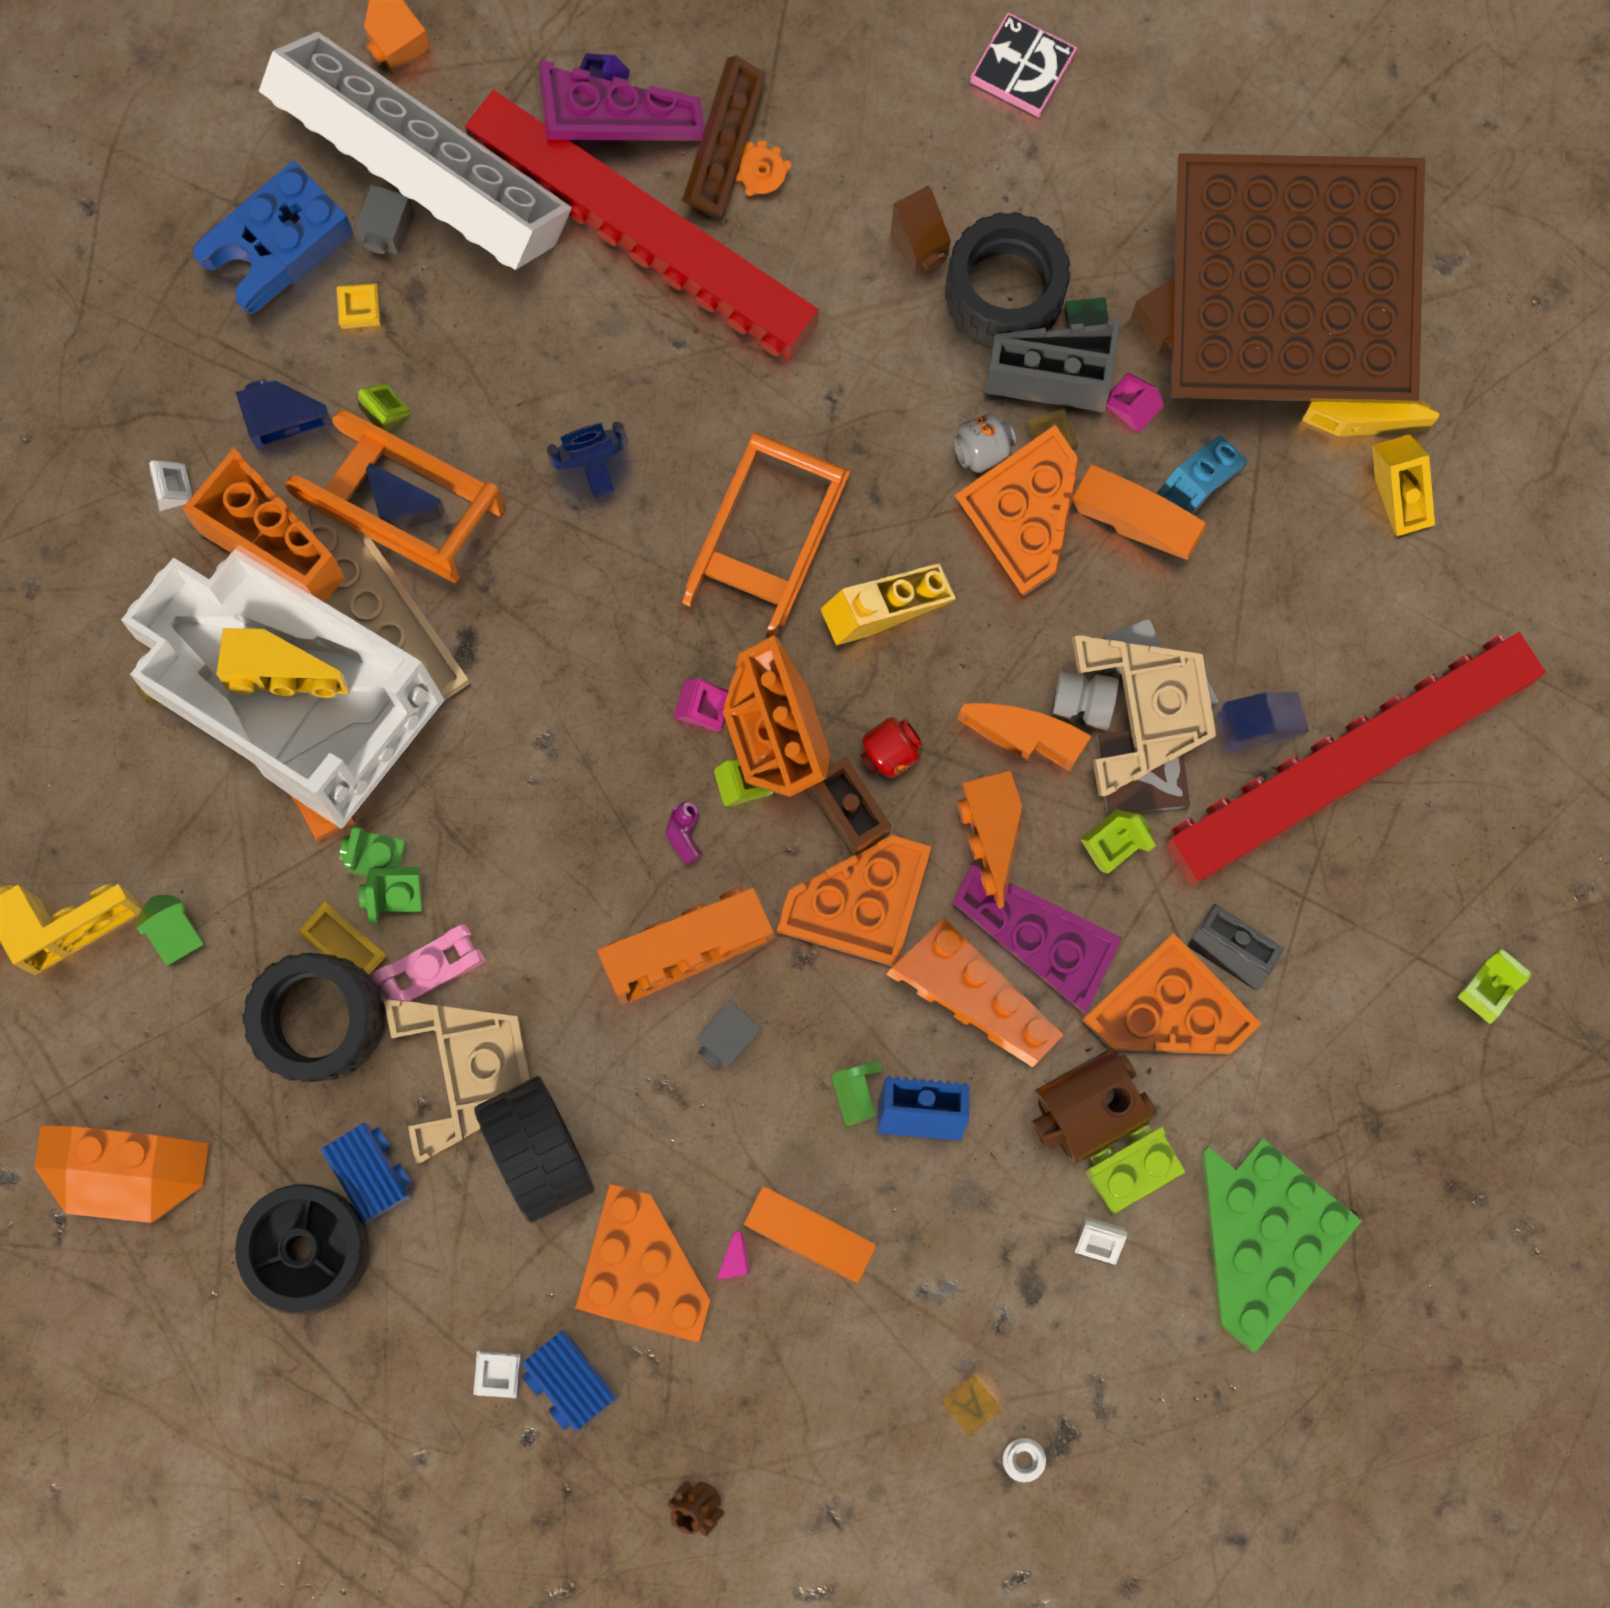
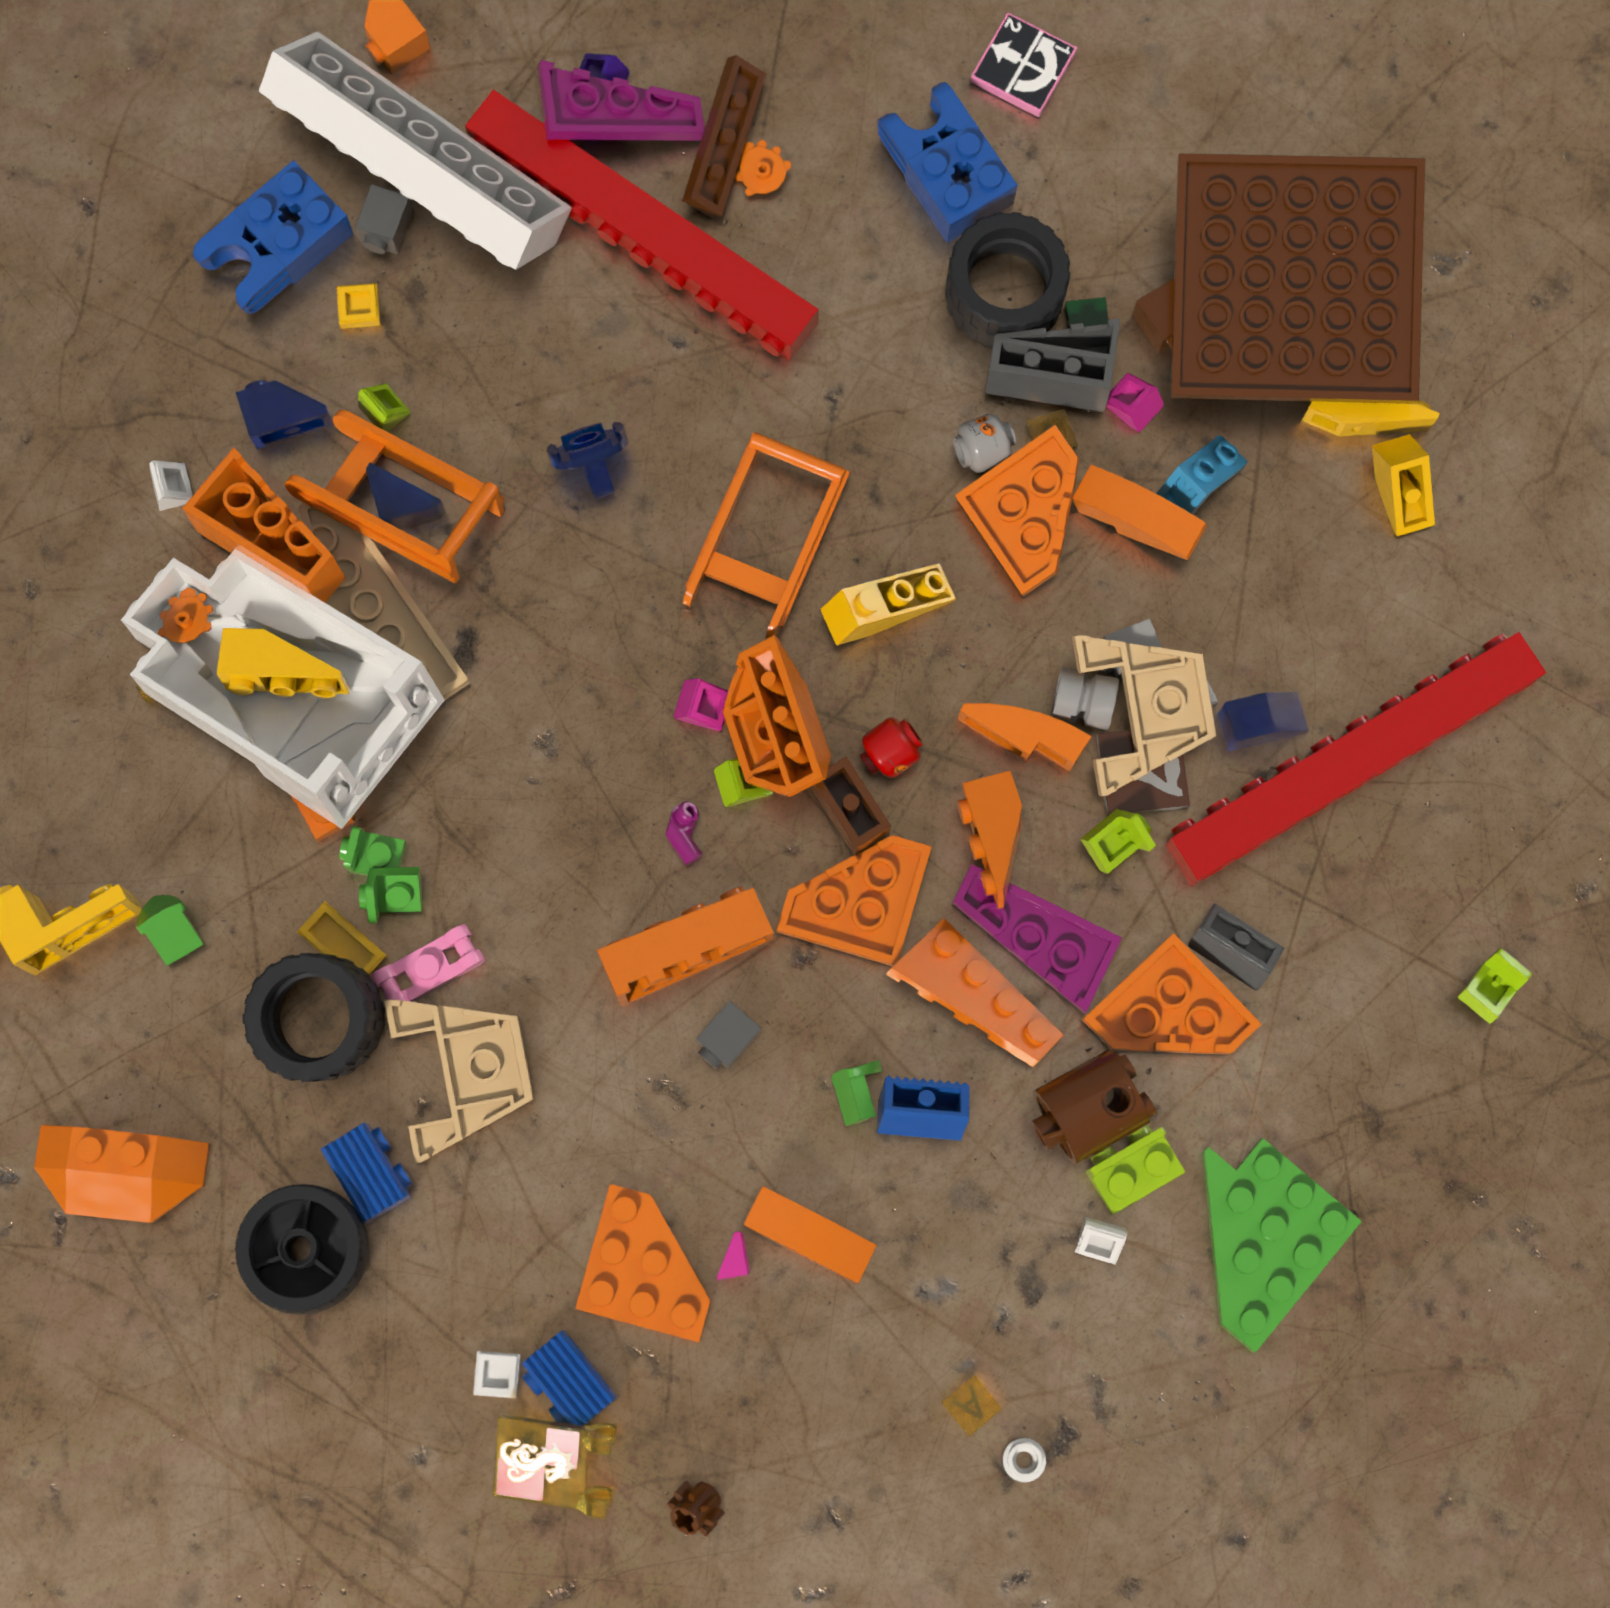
black tyre [474,1076,594,1223] -> none
reddish brown slope [890,185,951,274] -> none
none -> orange piece [157,587,213,643]
none -> flag [493,1414,617,1519]
none -> blue brick [877,82,1018,243]

